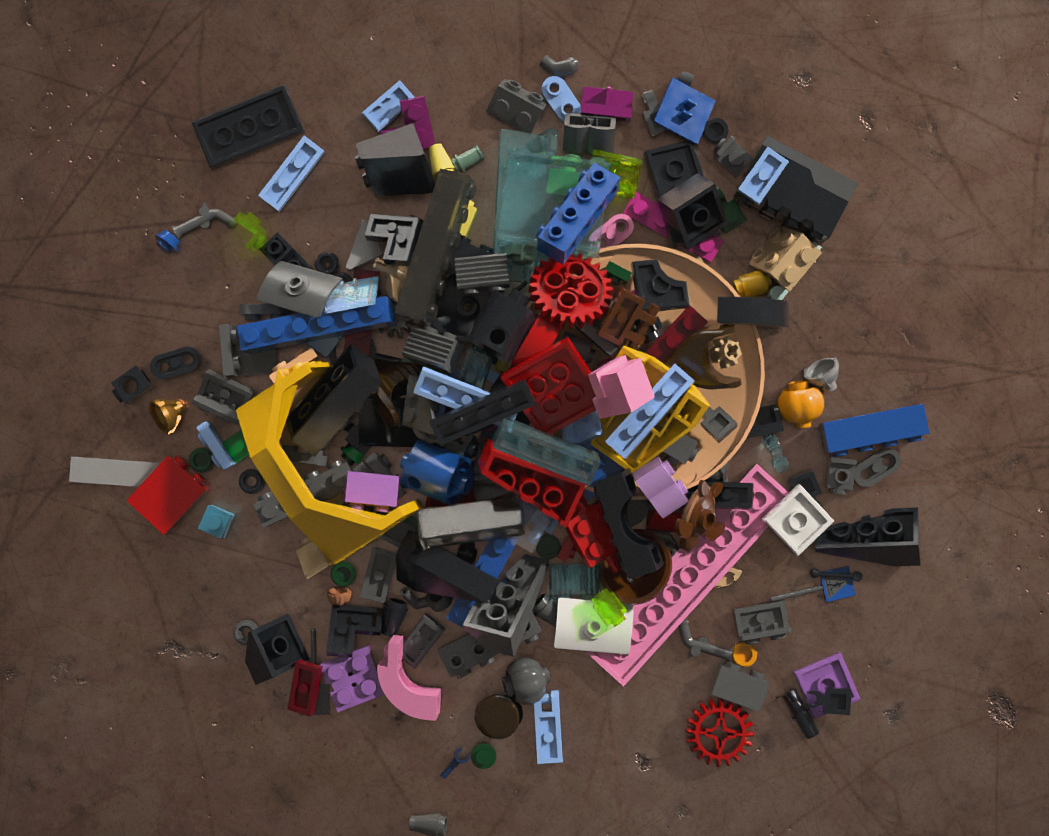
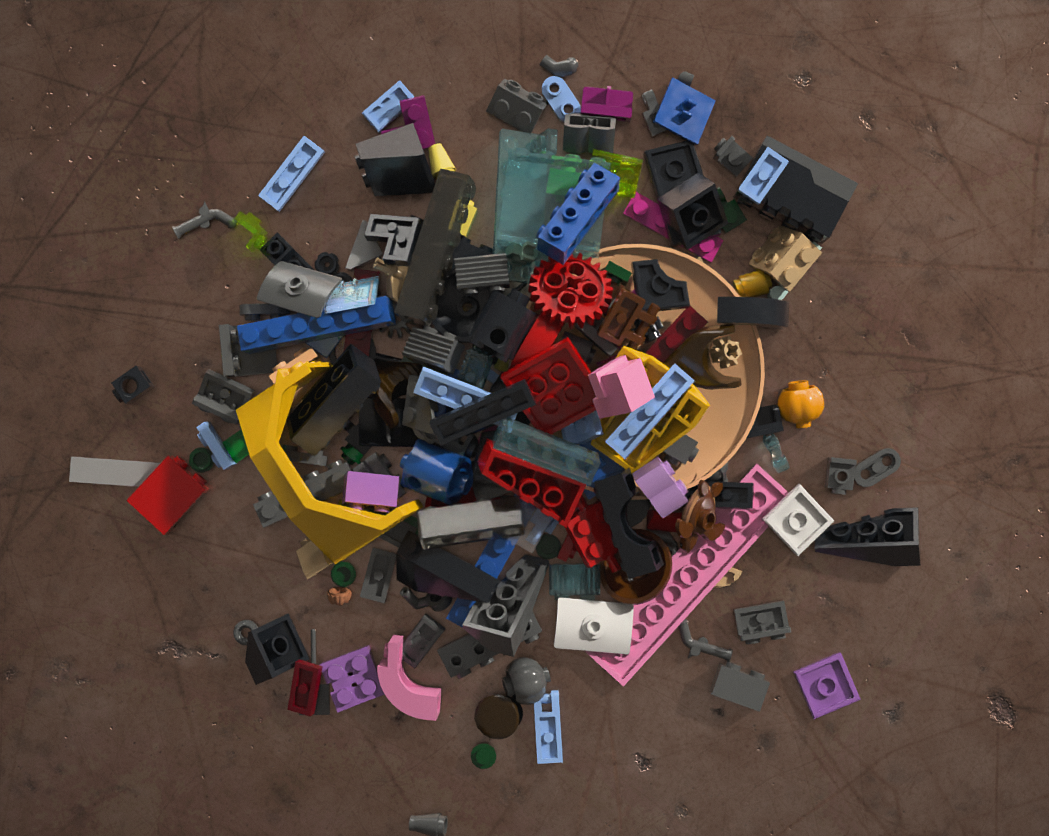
pearl gold piece [149,399,184,435] -> none
black plate [150,347,201,380] -> none
blue plate [155,230,180,253] -> none
black tile [191,84,304,170] -> none
medium azure brick [198,505,235,539] -> none
black plate [239,469,264,494] -> none
black plate [326,605,383,658] -> none
black cone [381,598,408,637] -> none
dark blue hand [441,748,470,779] -> none
sand green pin [451,145,484,173] -> none
black plate [457,541,477,563] -> none
dark grey cone [533,594,557,627] -> none
bright pink plate [588,214,634,252] -> none
clear neon green brick [591,588,628,628] -> none
red gear [685,697,754,767] -> none
dark grey plate [701,406,738,443] -> none
black tile [703,118,729,144] -> none
light orange tile [731,641,757,667] -> none
piece [769,566,856,602] -> none
black axle [782,688,819,739] -> none
black plate [788,469,823,508] -> none
light grey piece [803,357,839,393] -> none
black plate [806,687,852,715] -> none
black hinge [810,568,863,582] -> none
blue brick [819,403,930,457] -> none

